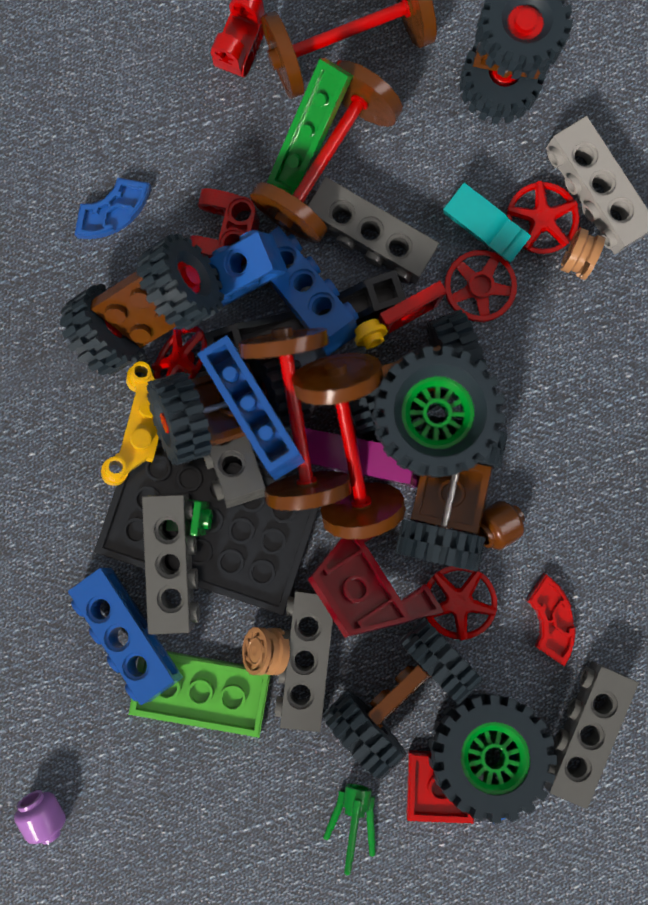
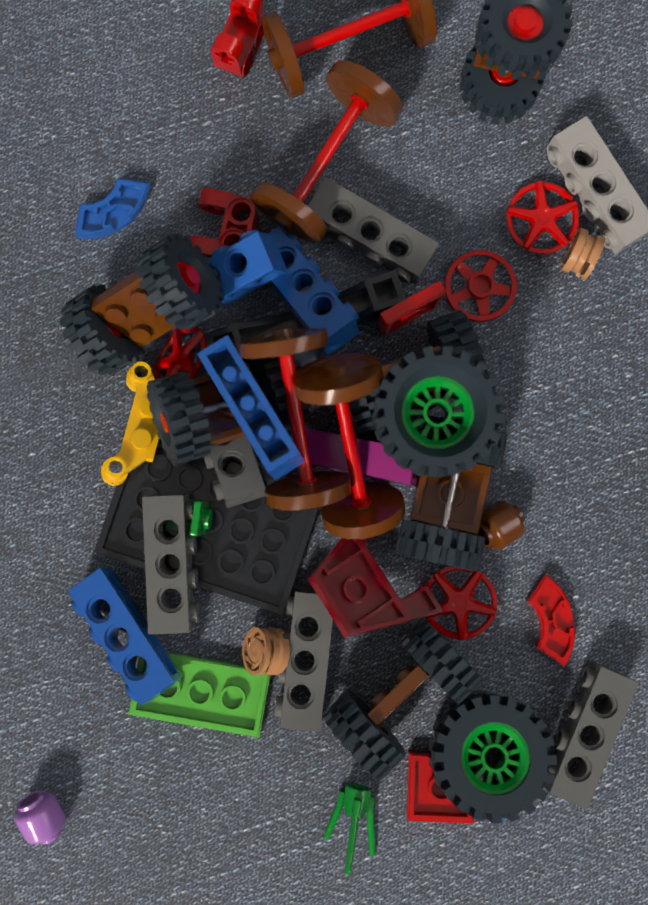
green plate [267,58,353,195] -> none
yellow plate [354,319,388,349] -> none
teal piece [443,183,531,263] -> none

